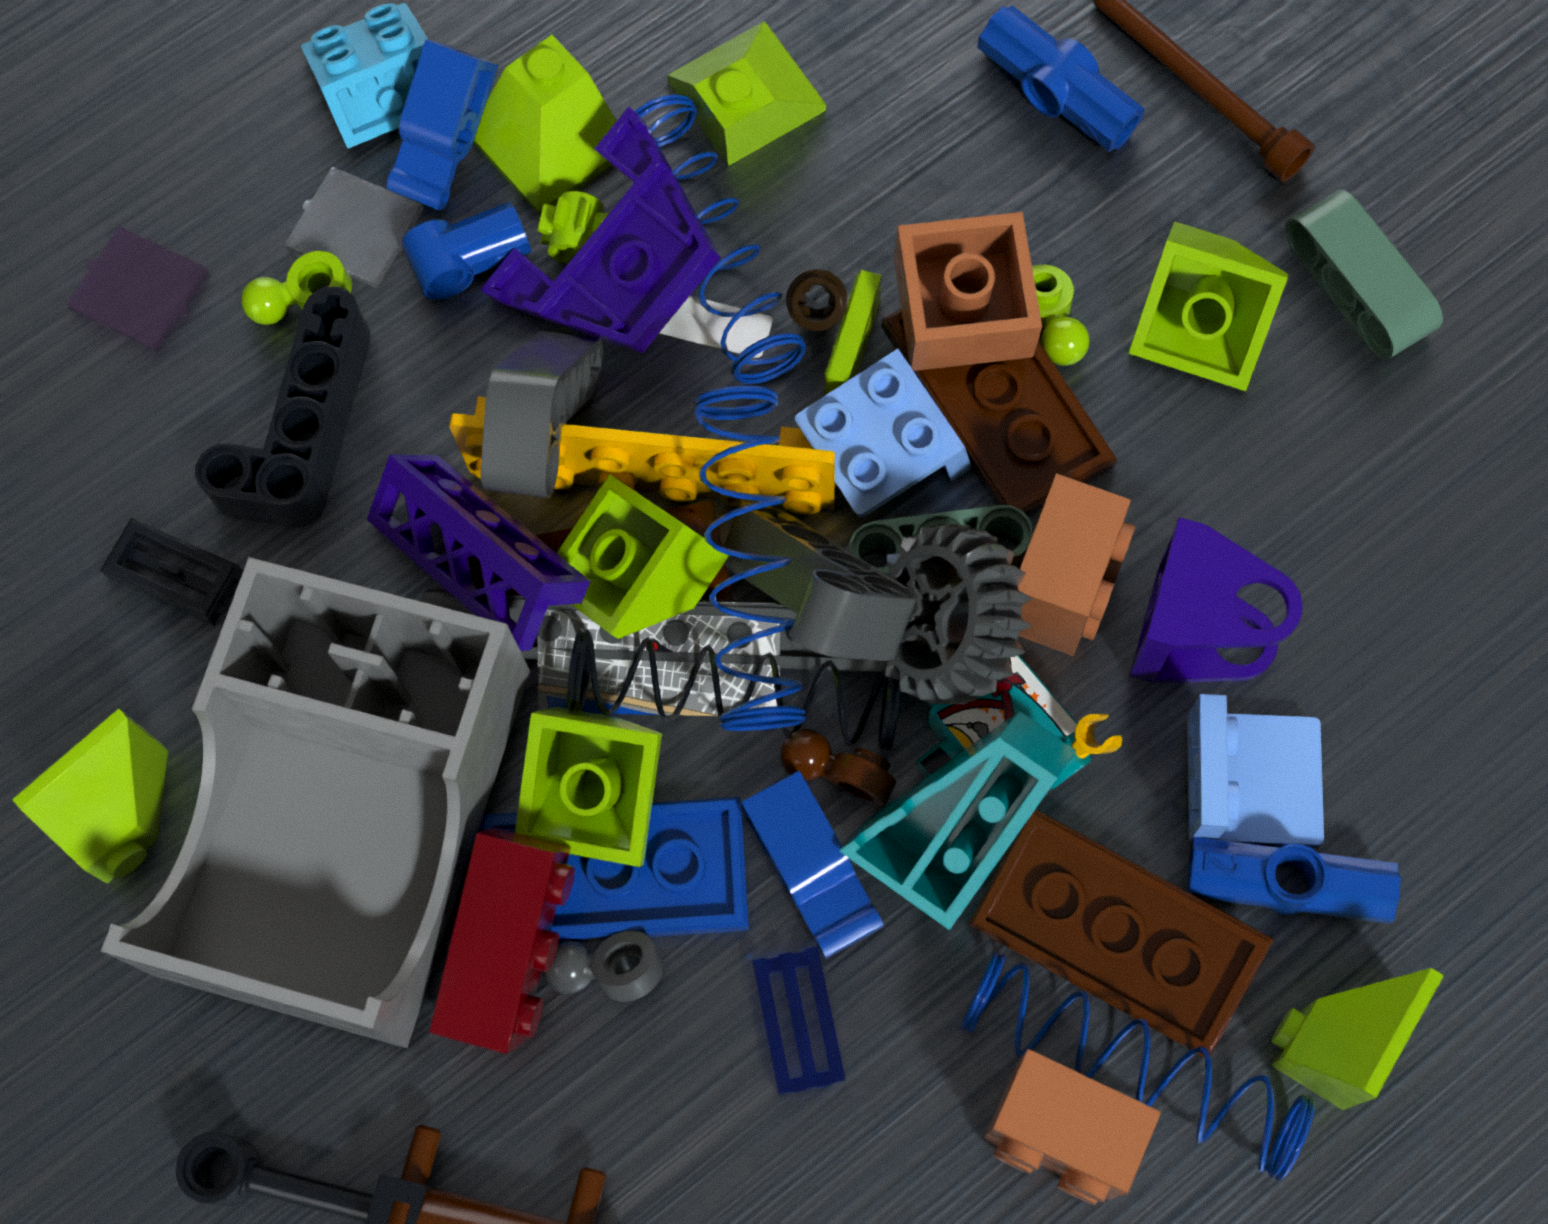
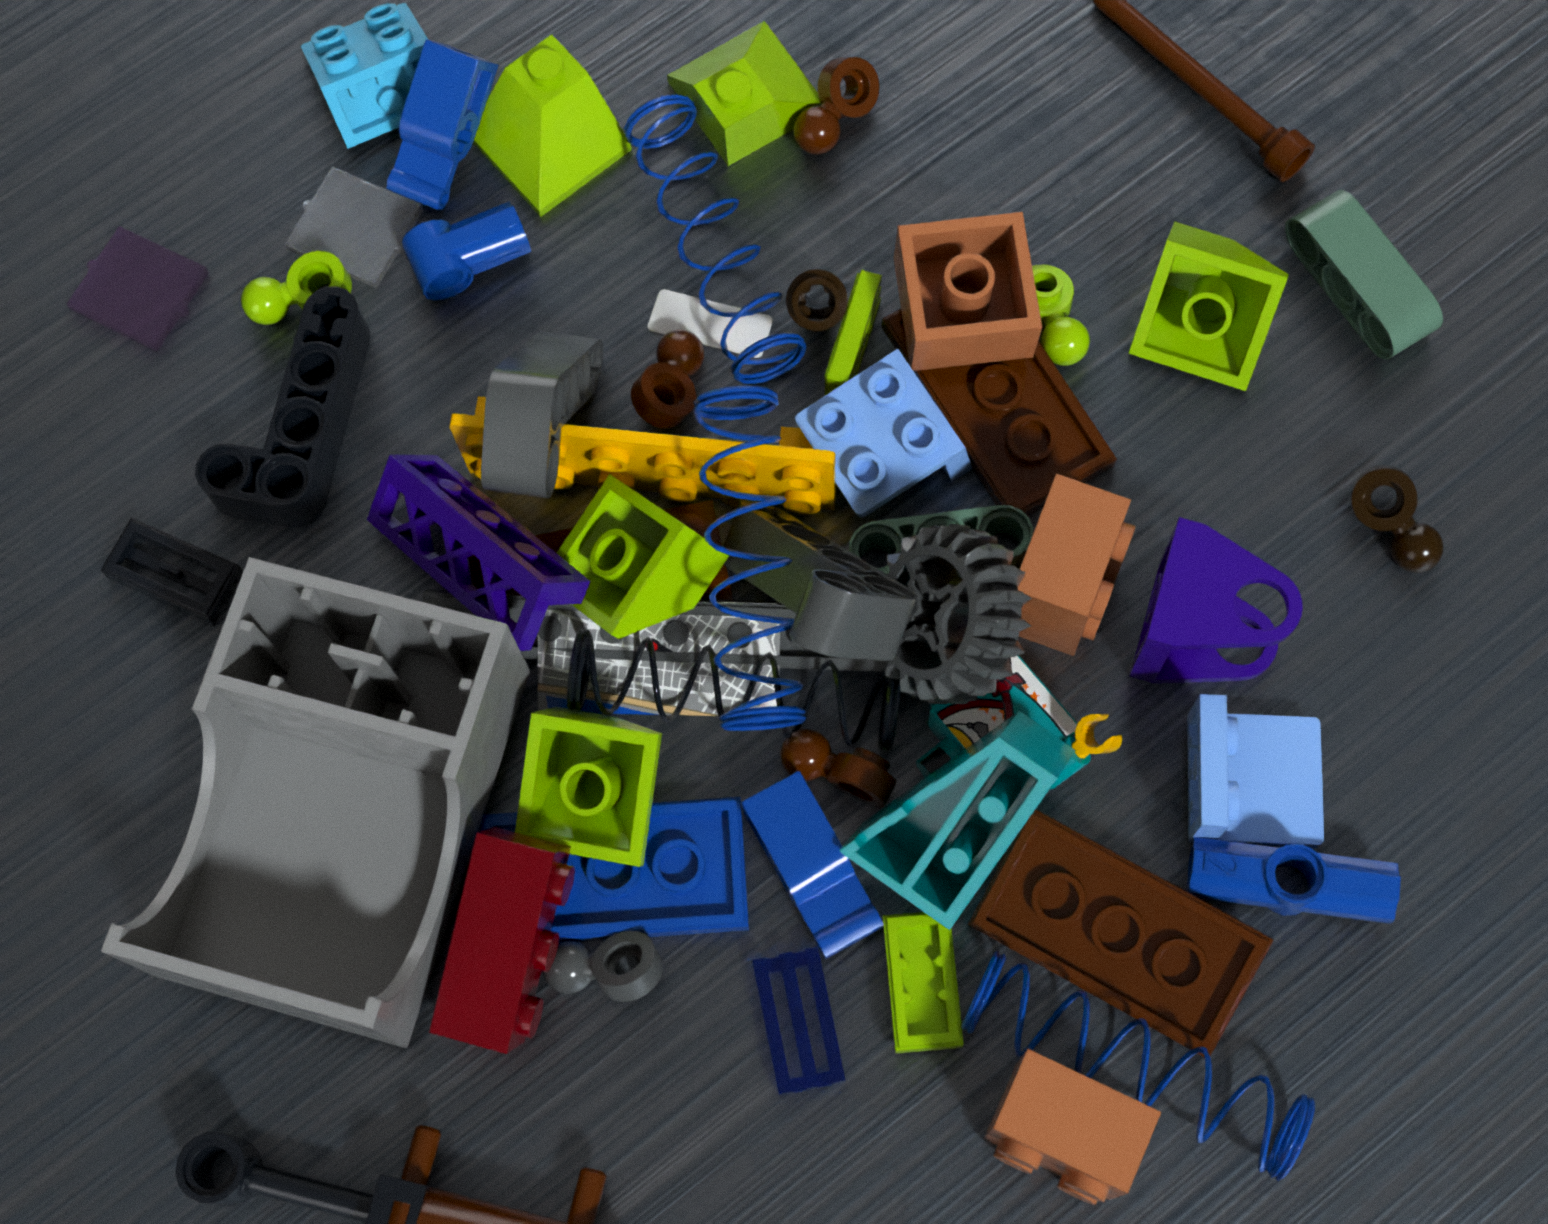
lime slope [12,708,168,884] -> none
dark purple wing [480,106,721,354] -> none
lime gear [537,191,609,265] -> none
blue piece [977,5,1145,152] -> none
lime slope [1271,968,1444,1110] -> none
none -> reddish brown plate [631,329,705,428]
none -> reddish brown plate [793,57,879,155]
none -> lime plate [882,912,964,1054]
none -> dark brown plate [1351,465,1444,573]

